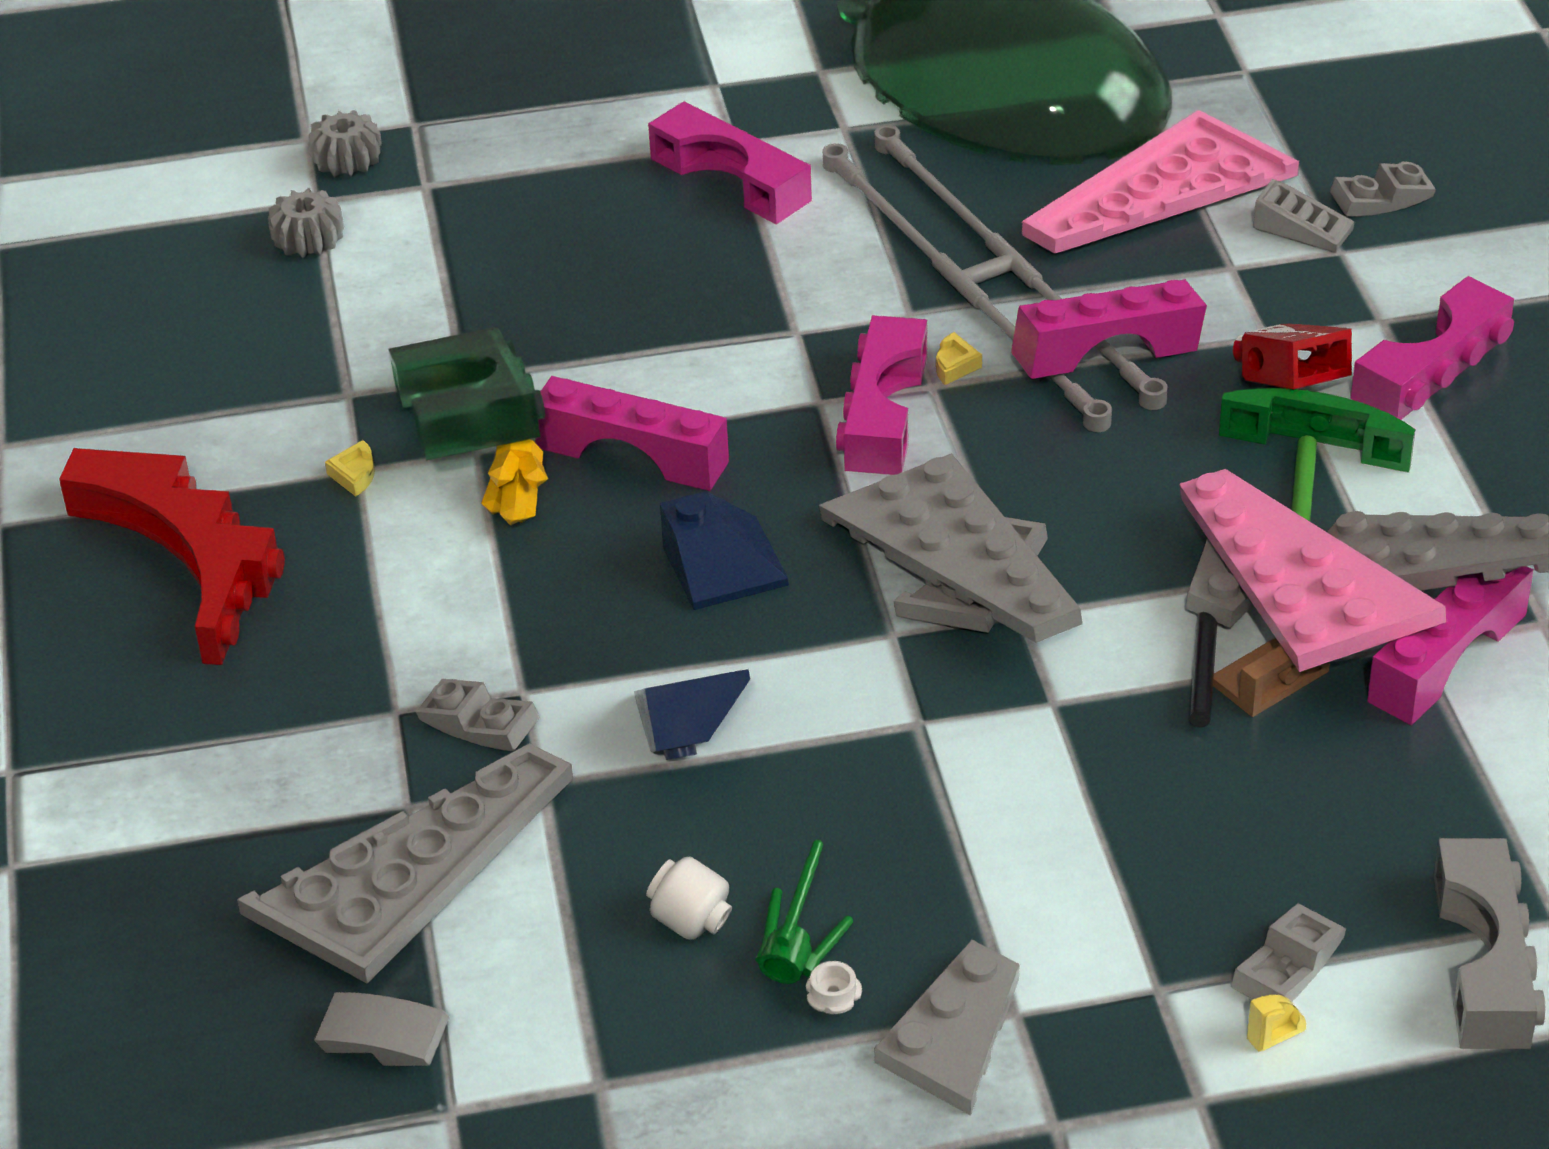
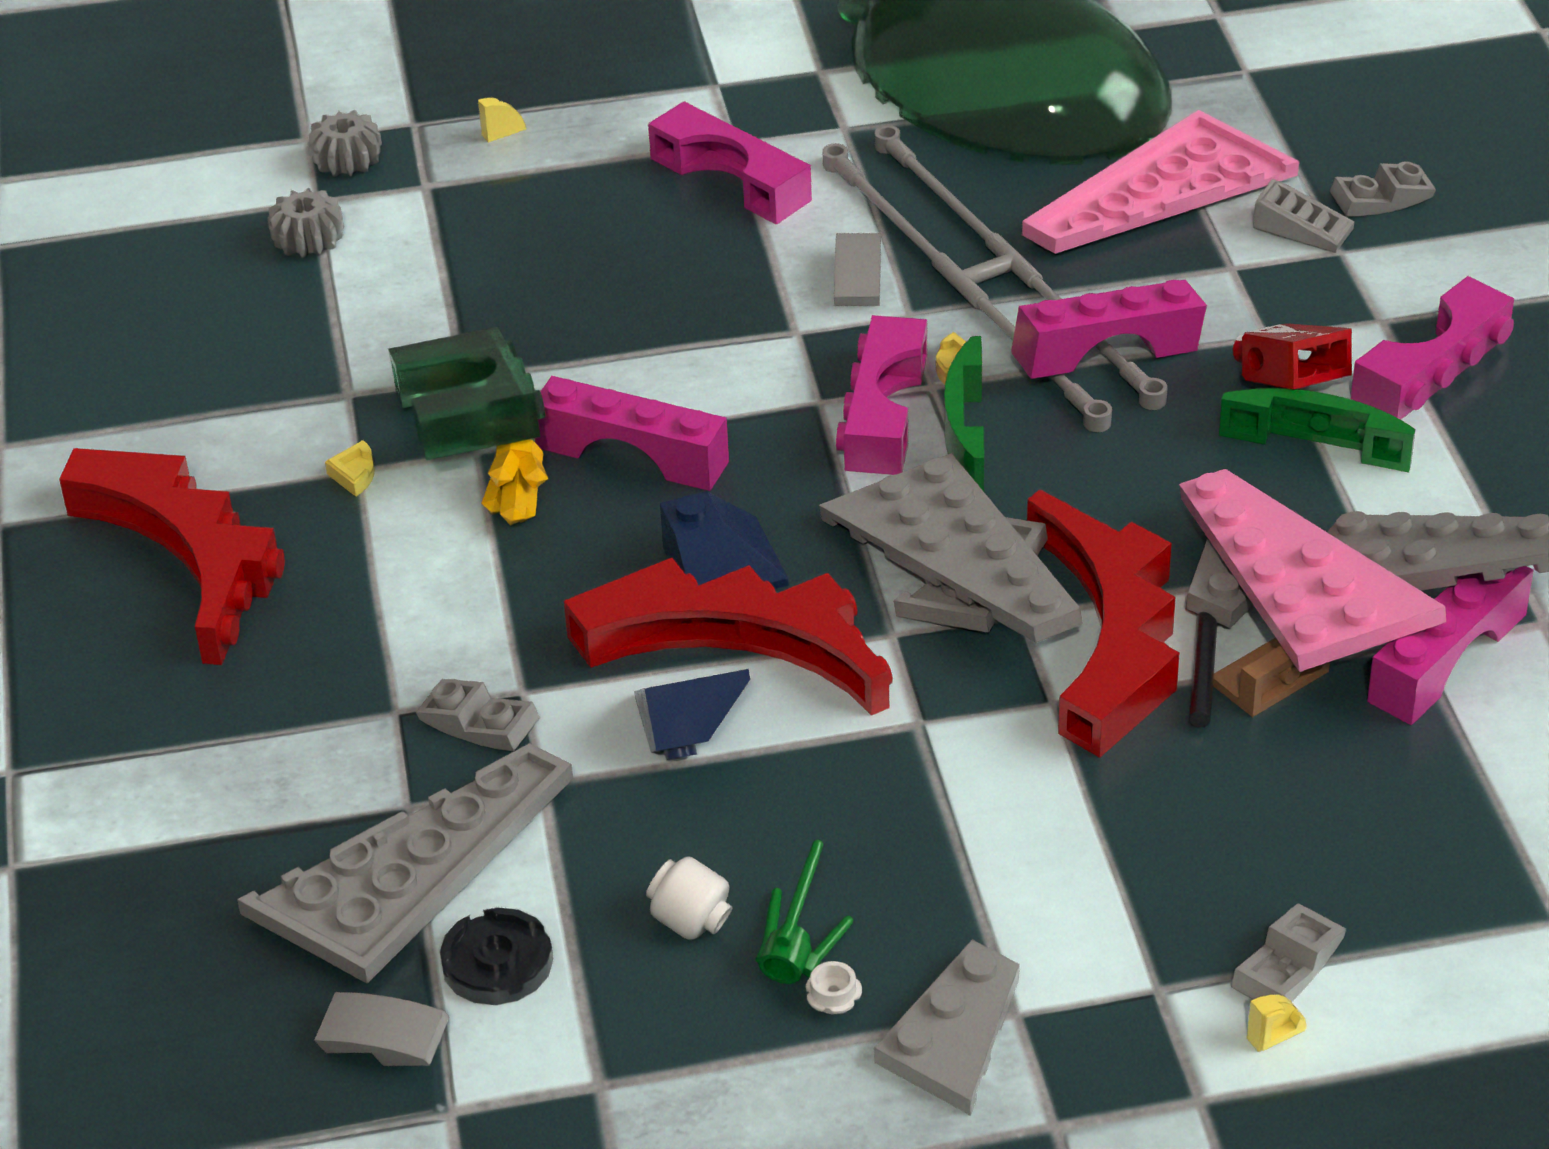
bright green bar [1291,436,1317,521] -> none
light grey arch [1433,838,1545,1049] -> none
none -> black tile [440,907,553,1005]
none -> light yellow tile [478,98,526,143]
none -> red arch [564,558,893,716]
none -> light grey slope [834,233,881,306]
none -> green slope [944,336,984,492]
none -> red arch [1027,489,1180,758]

